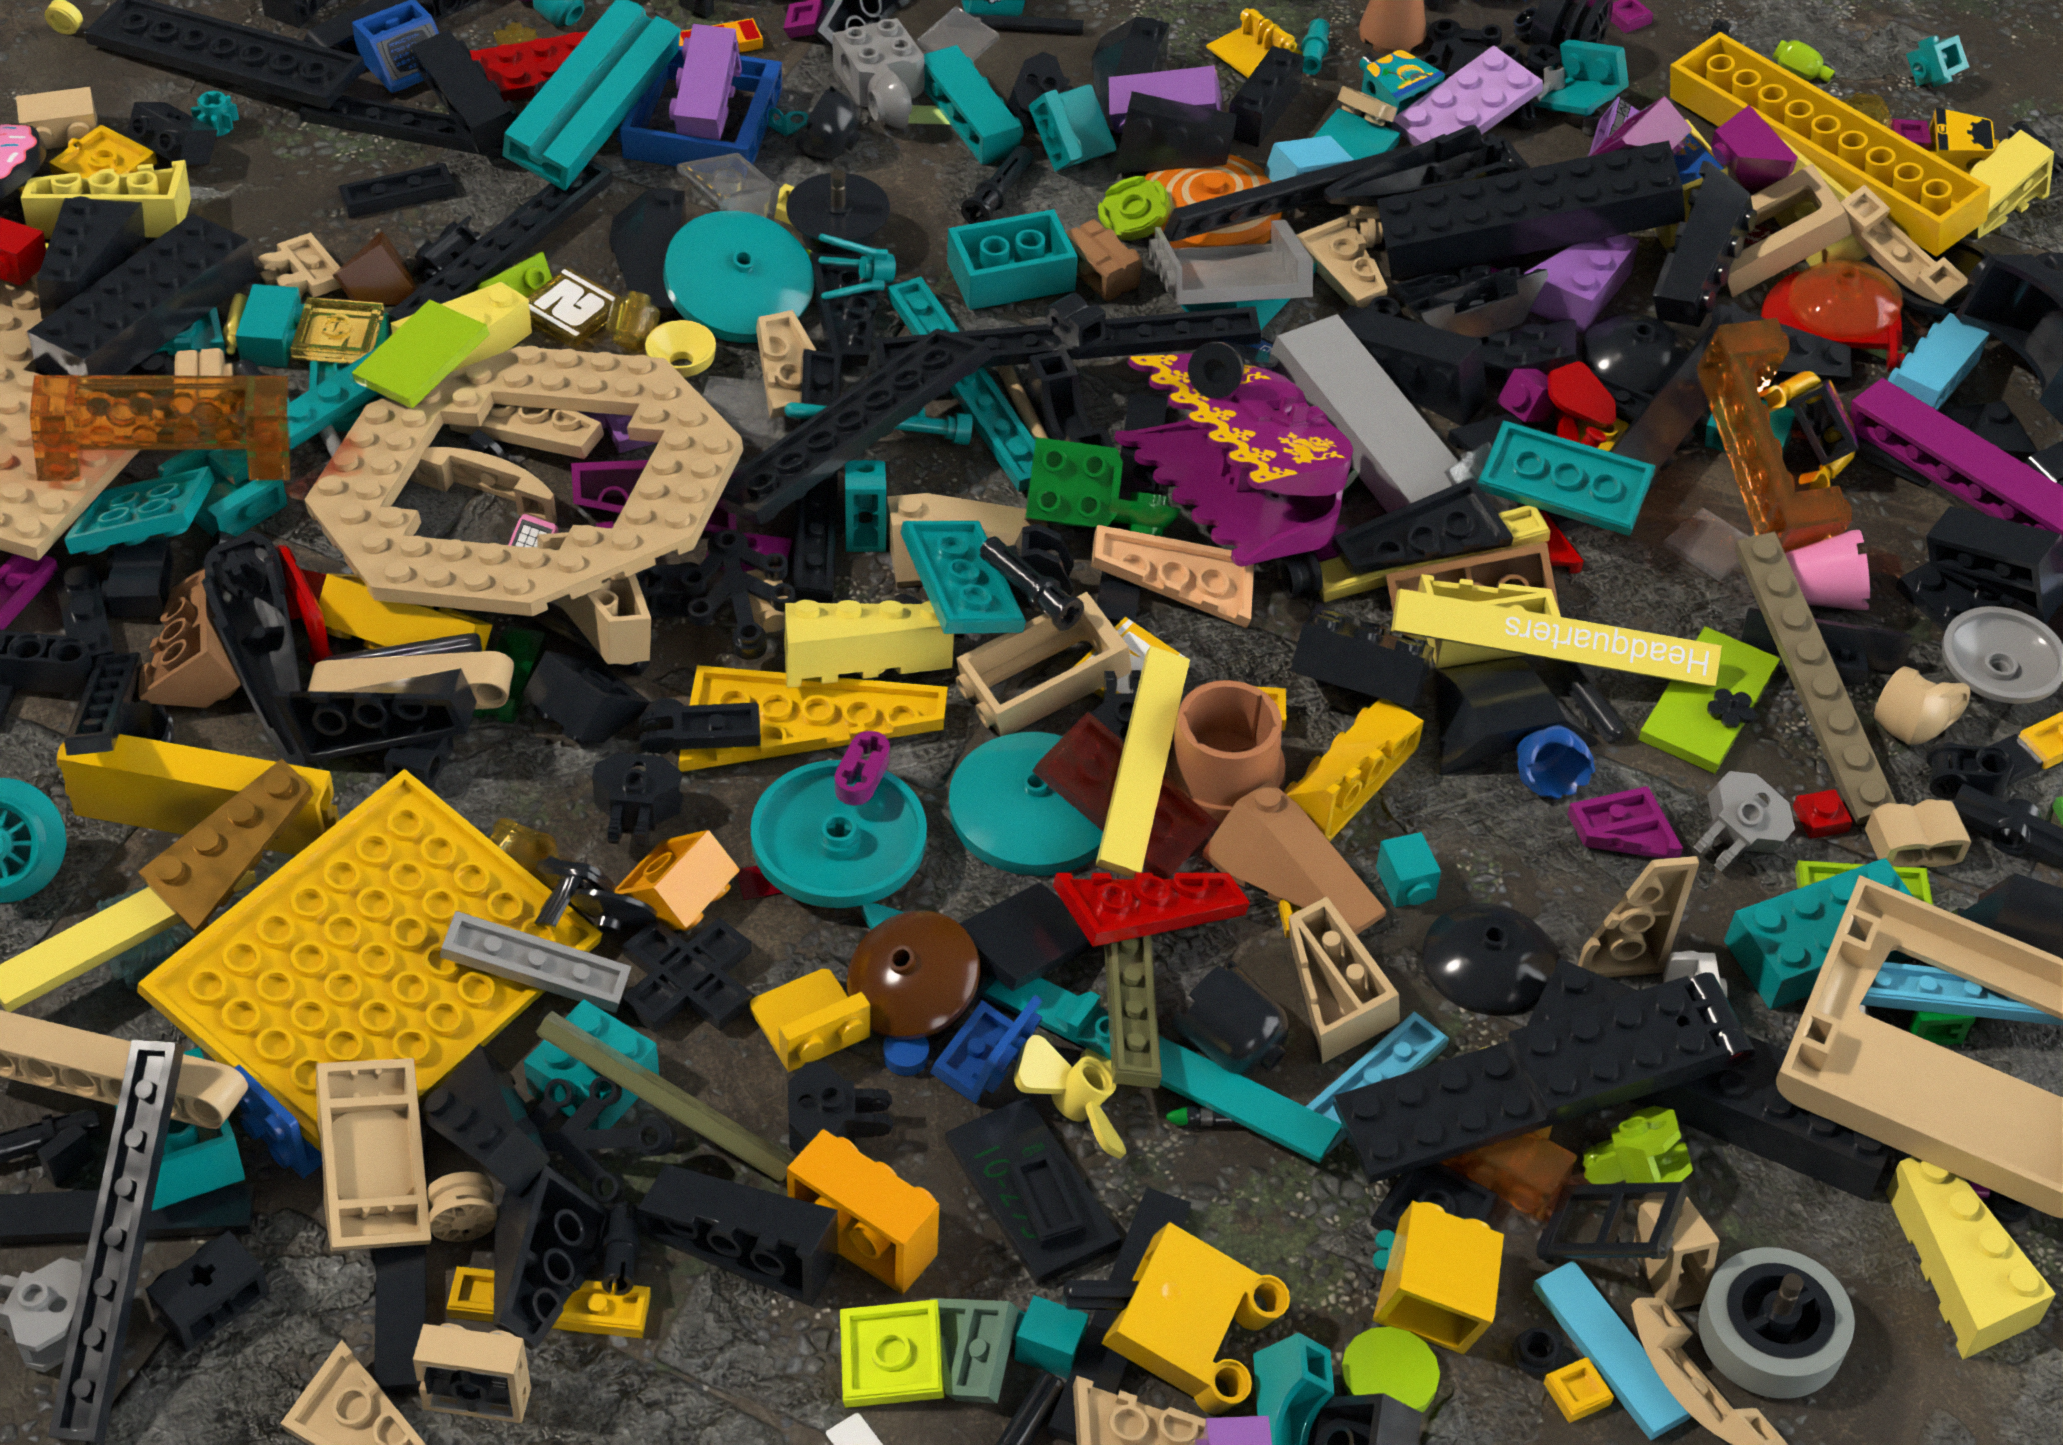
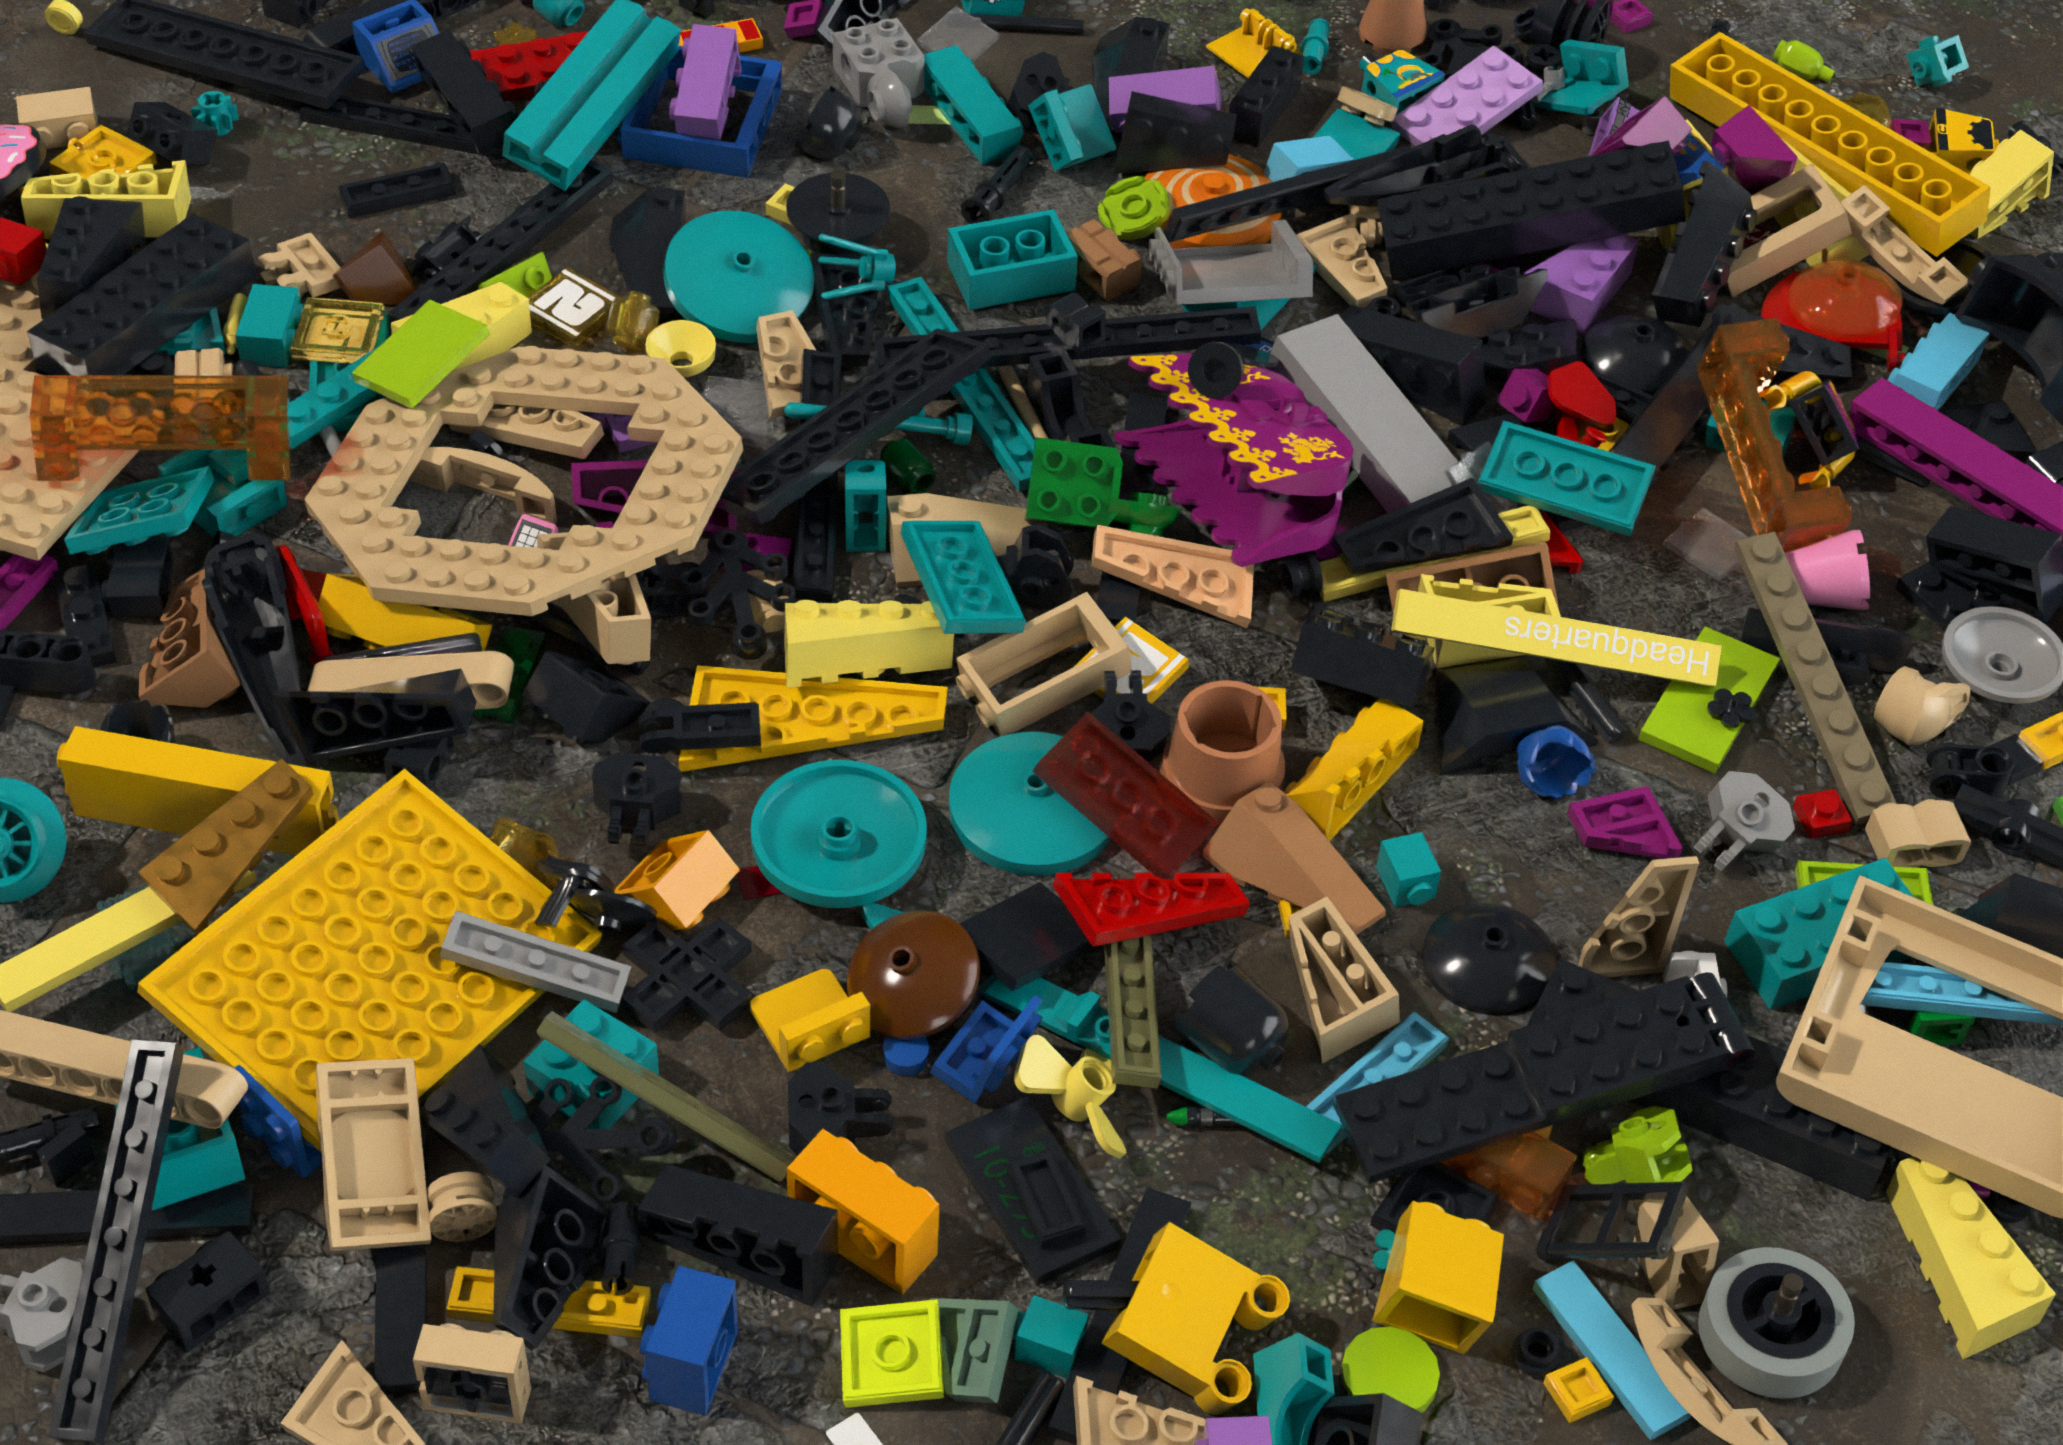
black tile [64,652,142,756] -> none
clear slope [677,153,780,221] -> none
teal piece [768,108,809,137] -> none
magenta beam [834,731,890,806] -> none
black pin [979,536,1084,631] -> none
light yellow tile [1095,646,1190,879] -> none
none -> blue brick [640,1266,738,1416]
none -> dark green brick [880,439,936,494]

